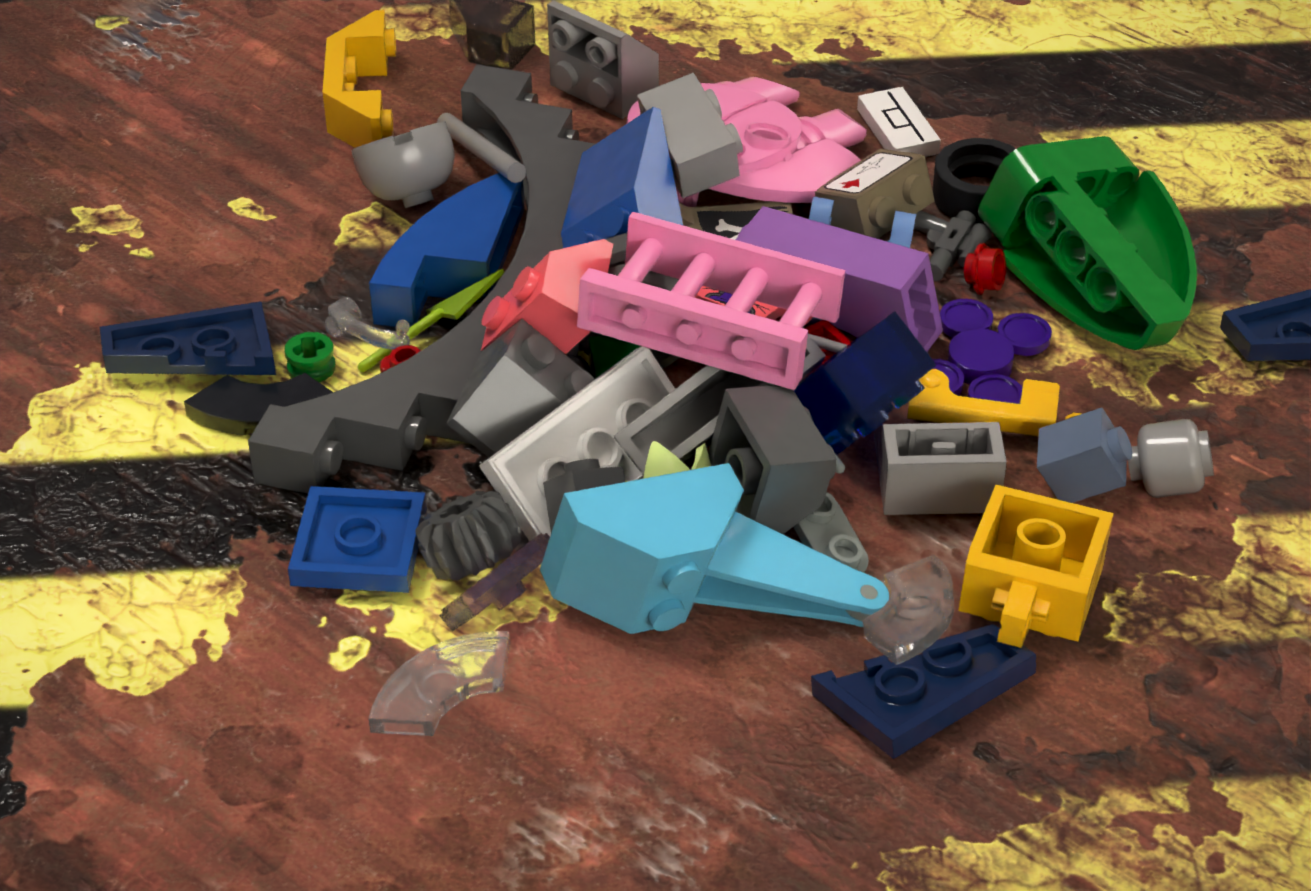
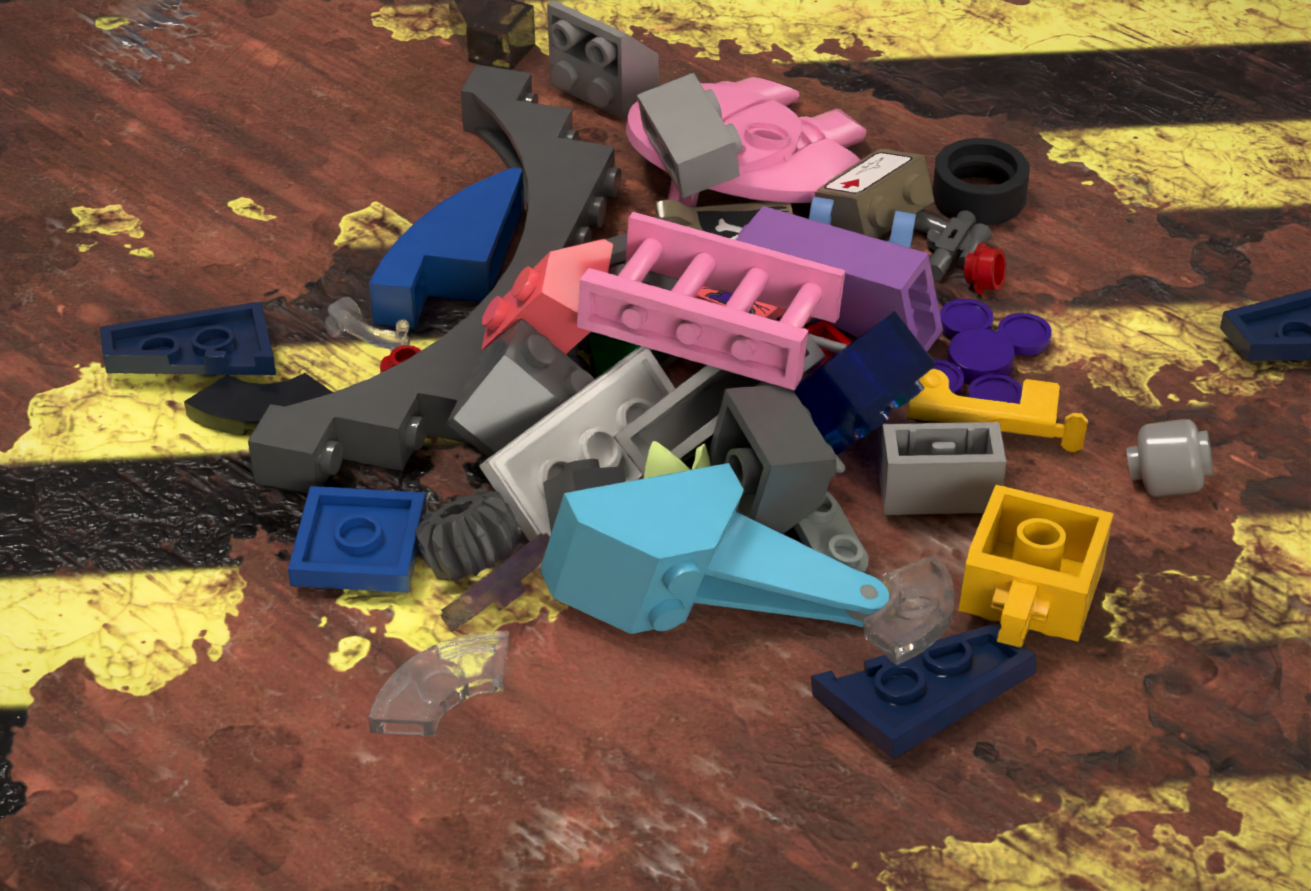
green bush [285,332,336,382] -> none
yellow slope [322,10,396,148] -> none
light grey cylinder [351,121,455,208] -> none
lime piece [358,269,504,373] -> none
light grey bar [437,113,526,183] -> none
blue slope [561,107,683,248] -> none
white tile [857,87,941,157] -> none
green panel [978,136,1197,350] -> none
sand blue brick [1037,407,1132,503] -> none

